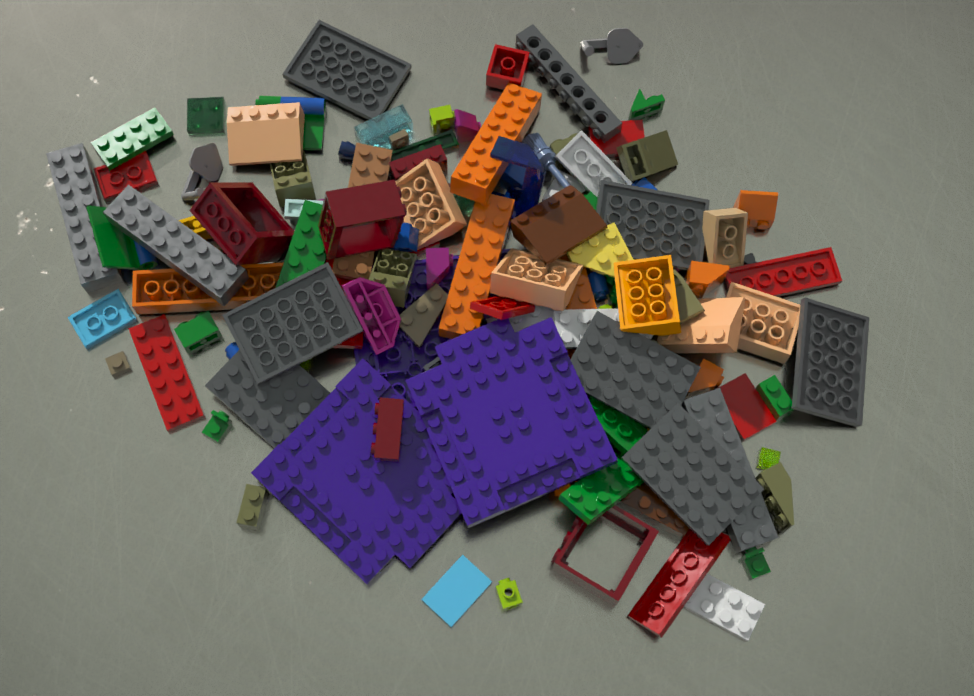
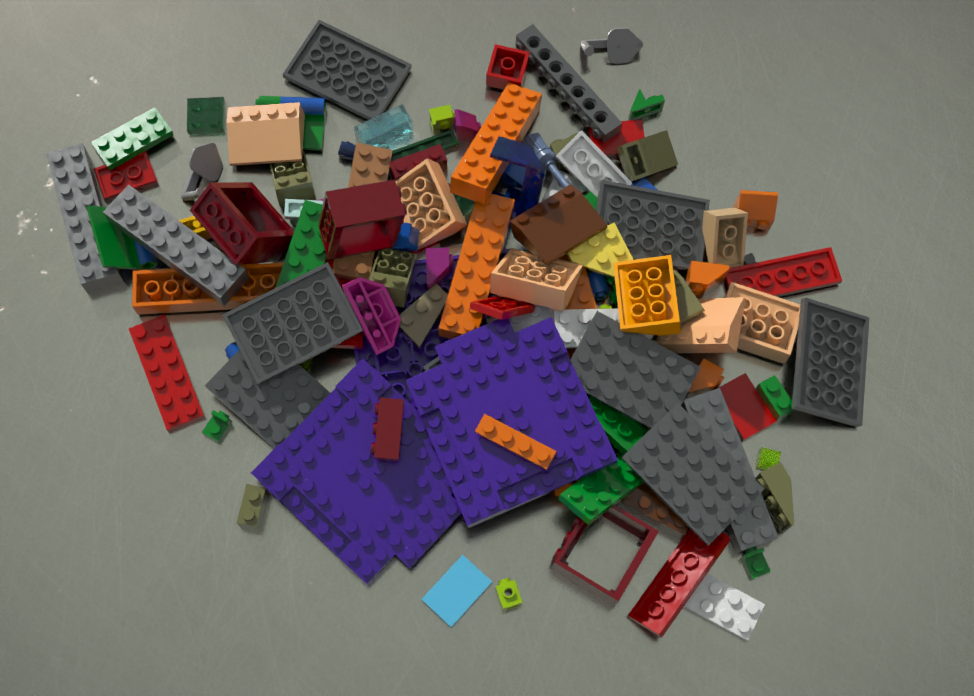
medium azure tile [68,289,138,350] -> none
dark tan plate [105,351,131,377] -> none
green brick [174,311,222,354] -> none
dark tan plate [389,129,409,150] -> none
none -> orange plate [475,414,557,470]

